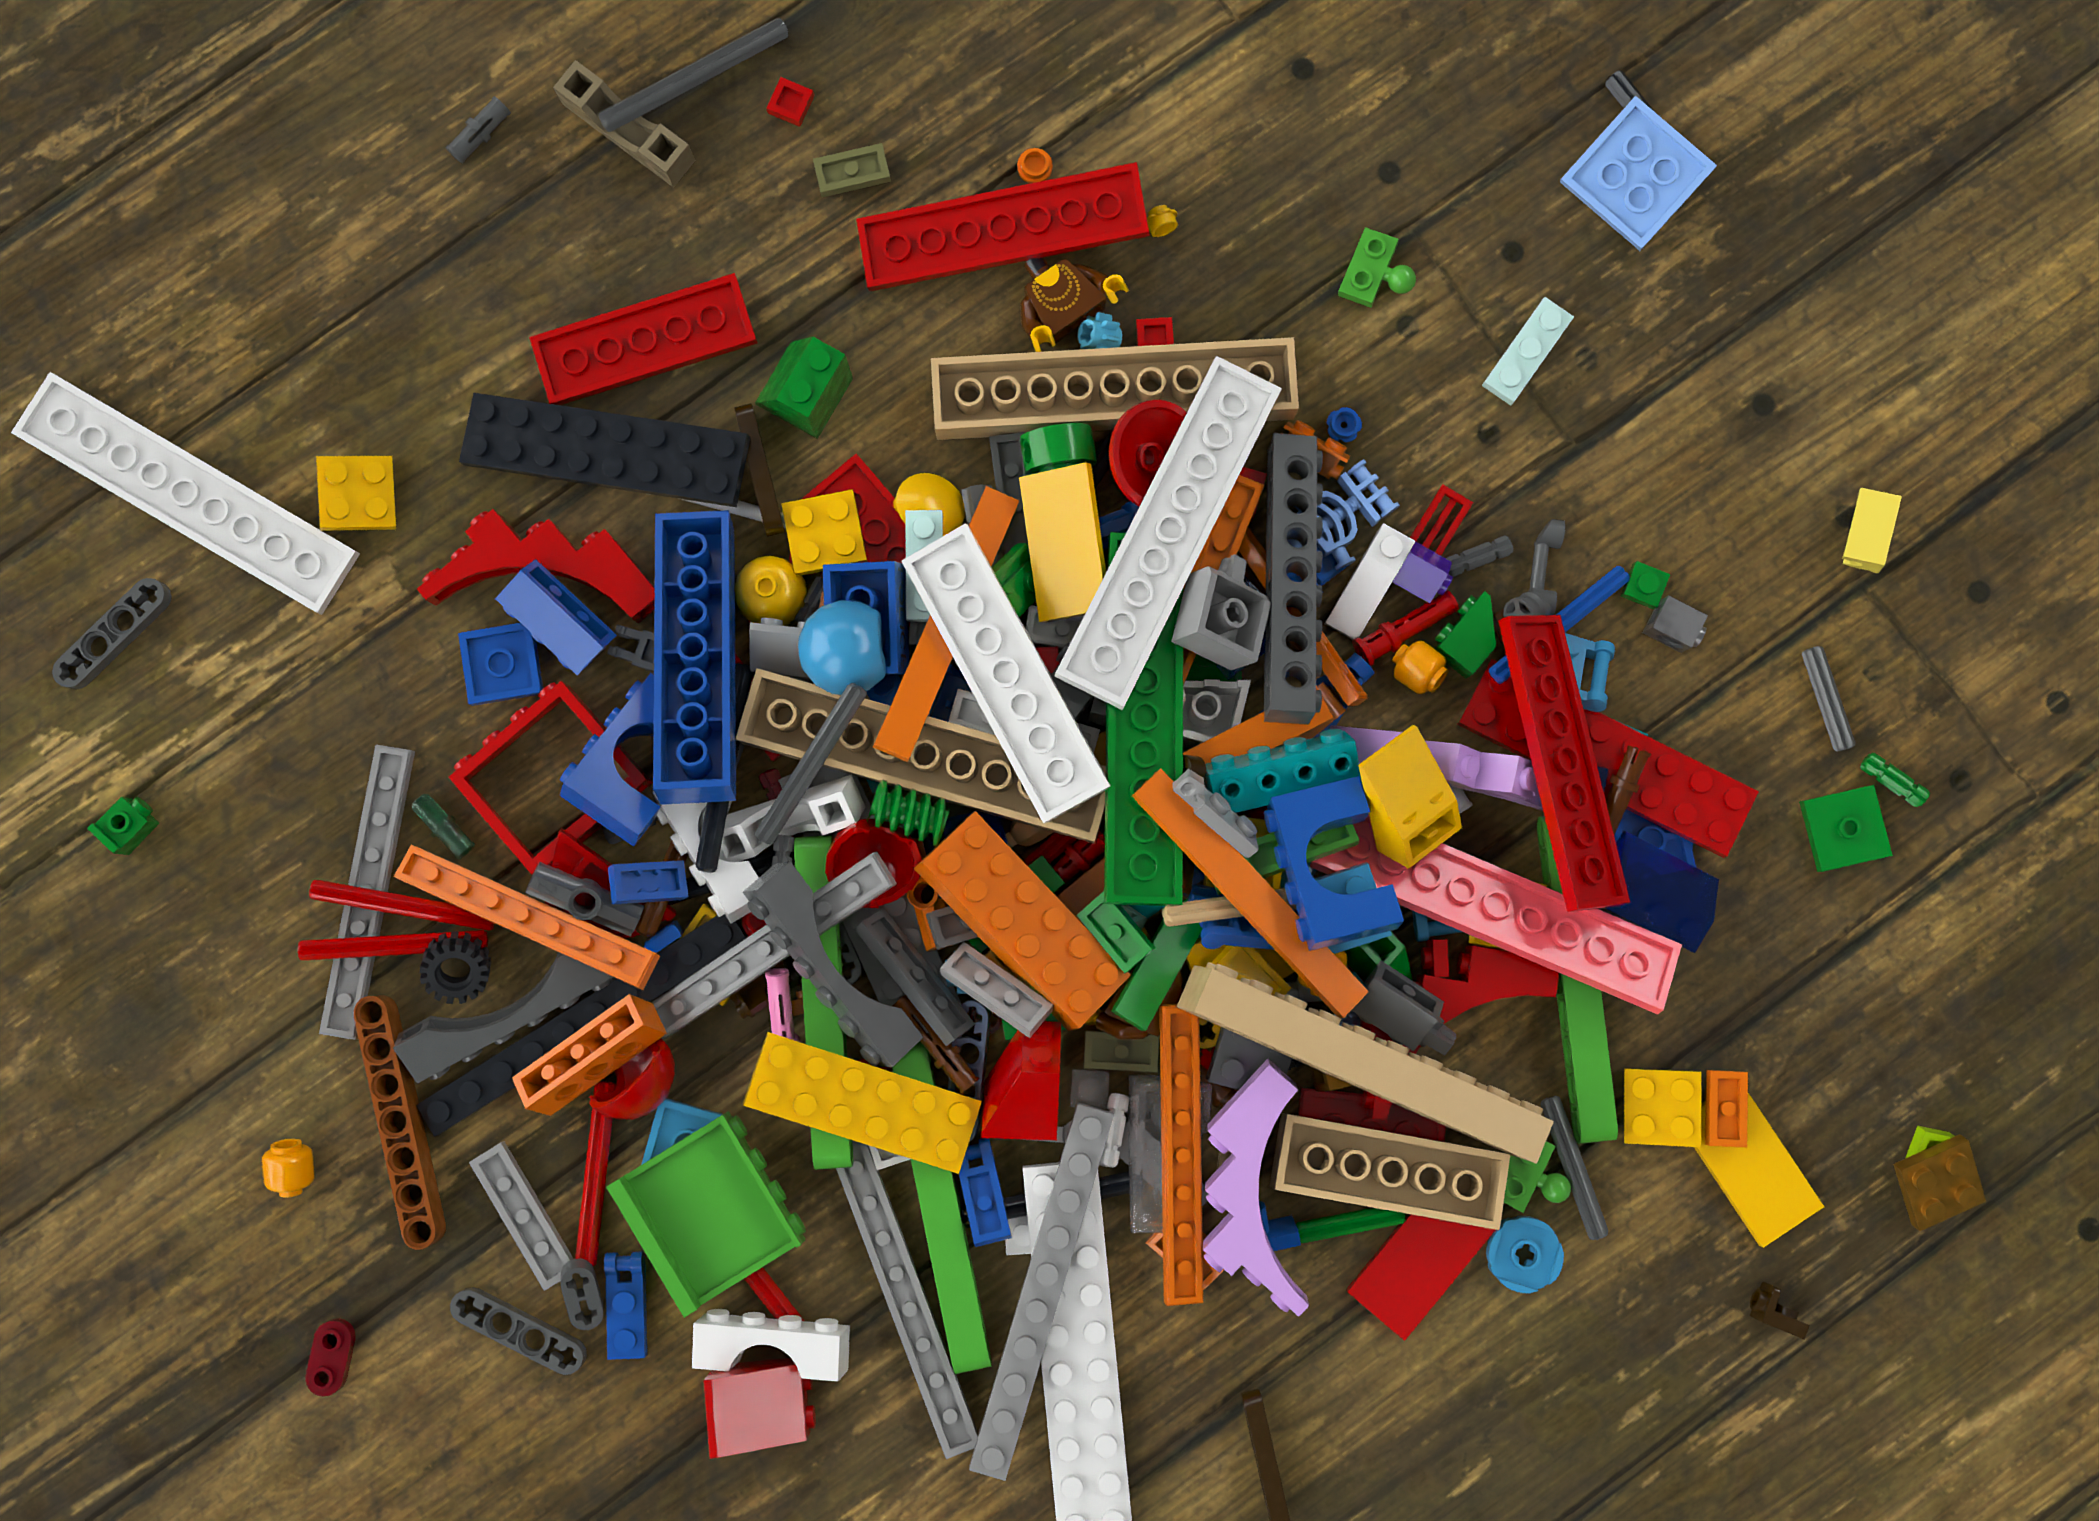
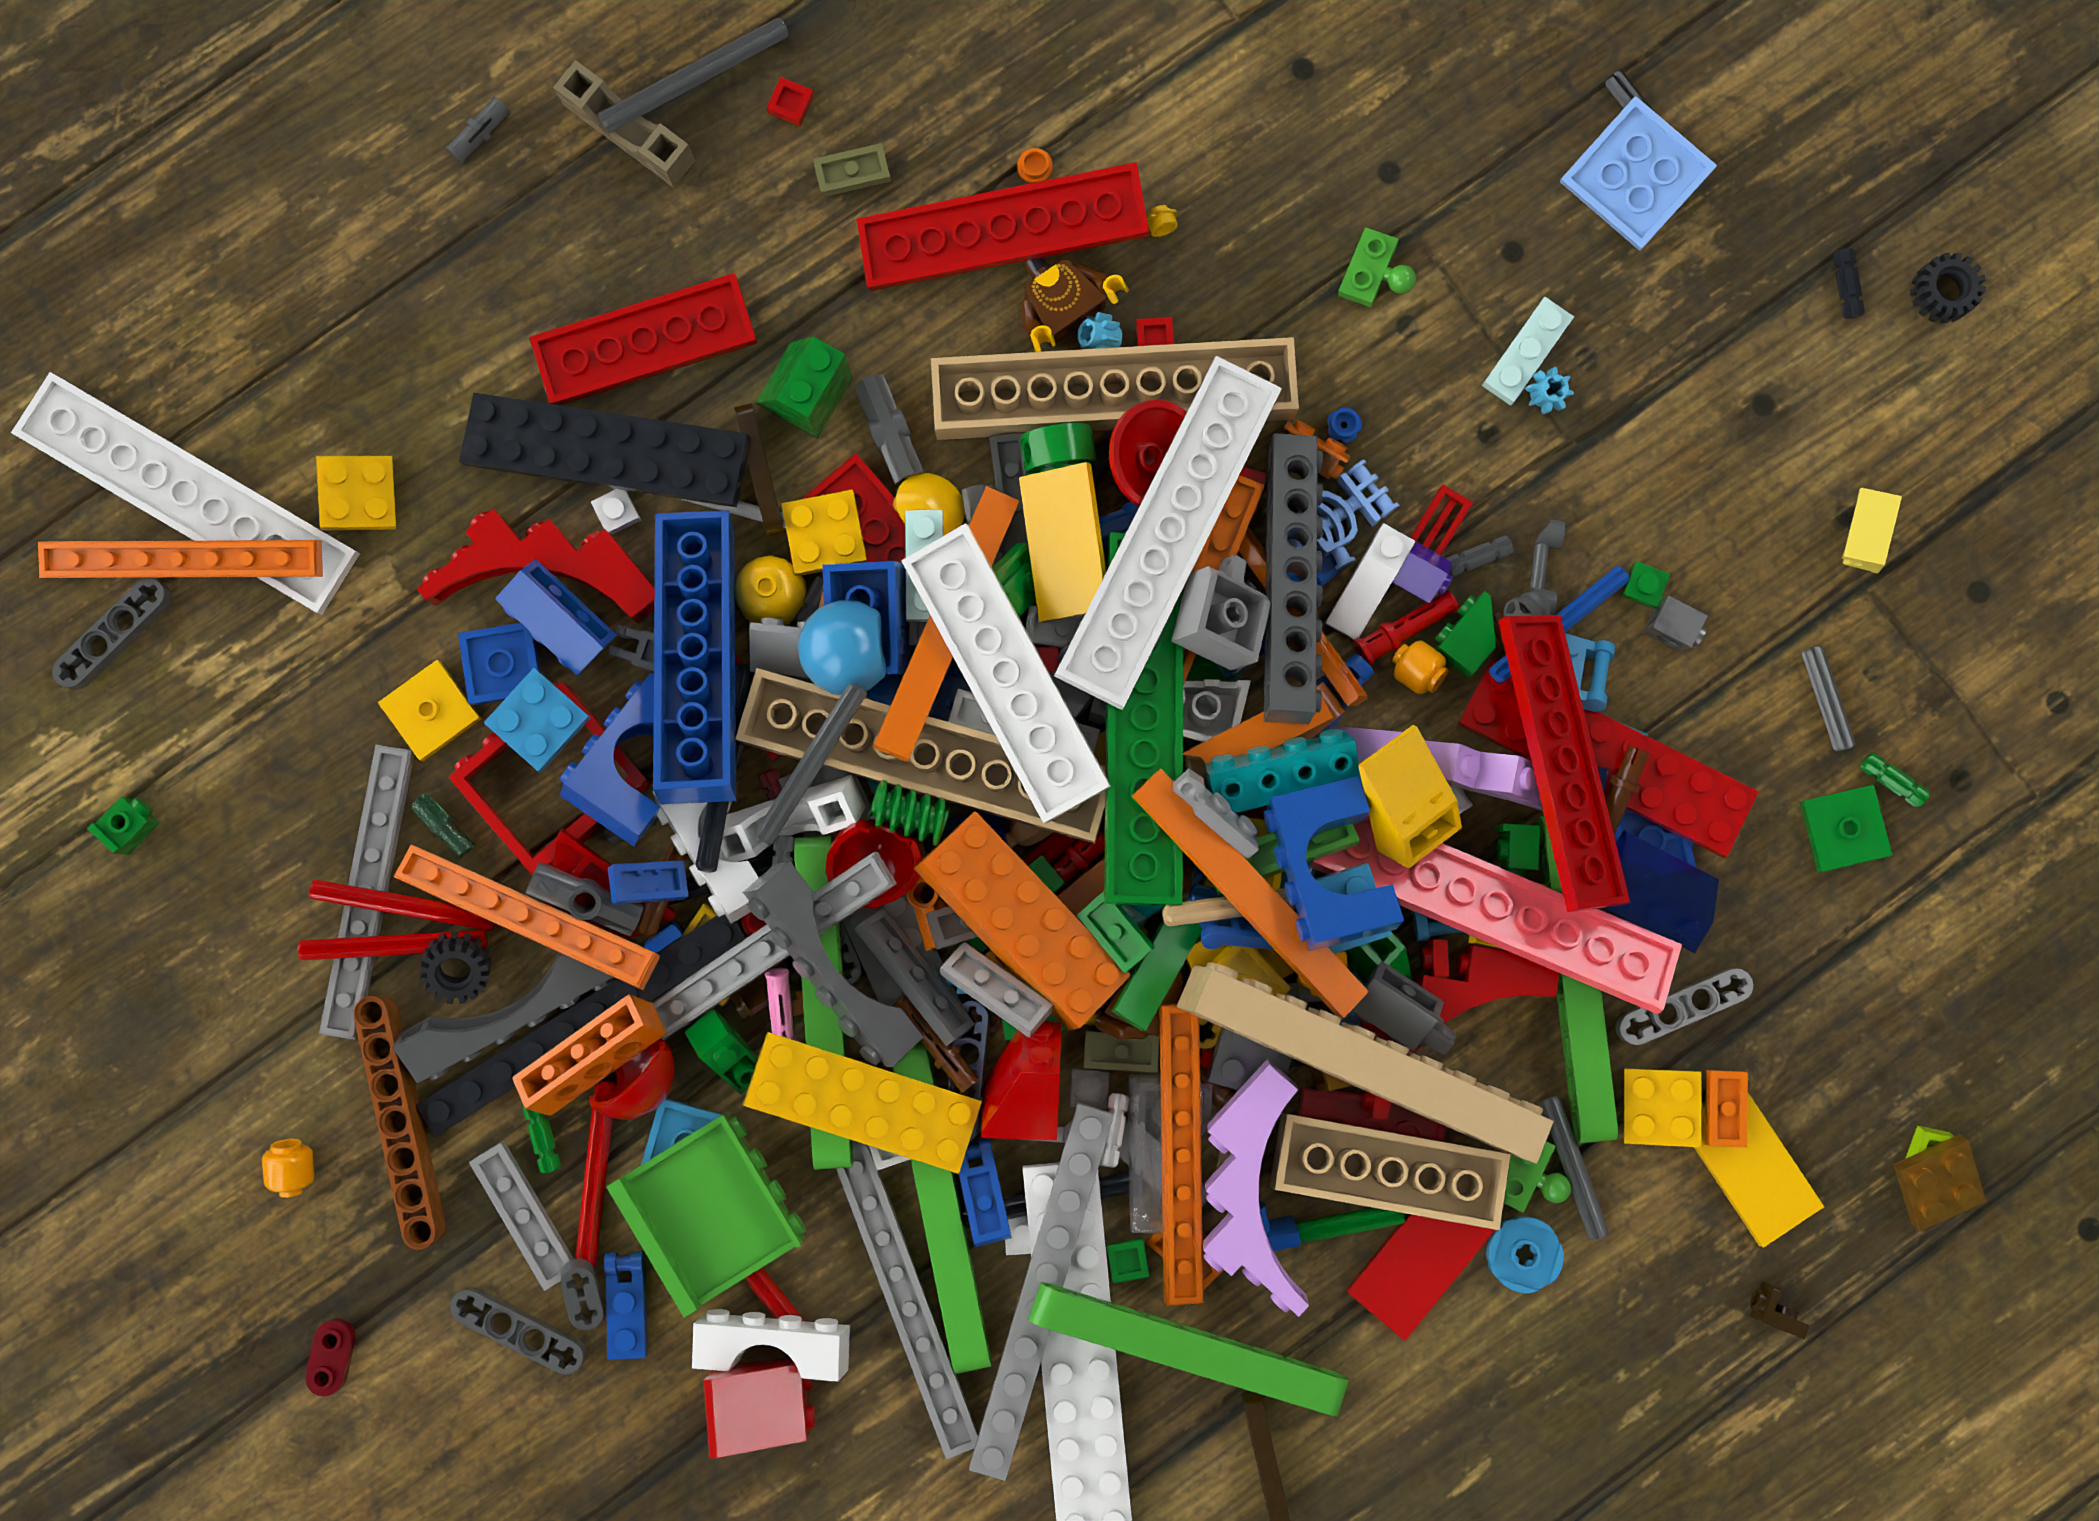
none -> orange tile [38,540,323,578]
none -> yellow plate [378,660,482,762]
none -> dark azure plate [484,668,591,773]
none -> green axle [523,1106,561,1174]
none -> white plate [591,489,641,535]
none -> green slope [684,1008,759,1095]
none -> dark grey piece [855,374,924,486]
none -> bright green beam [1028,1282,1350,1417]
none -> green plate [1106,1238,1150,1284]
none -> green brick [1495,823,1540,877]
none -> medium azure gear [1525,367,1574,414]
none -> light grey beam [1615,968,1753,1045]
none -> black axle [1833,248,1865,319]
none -> black tyre [1910,252,1986,323]

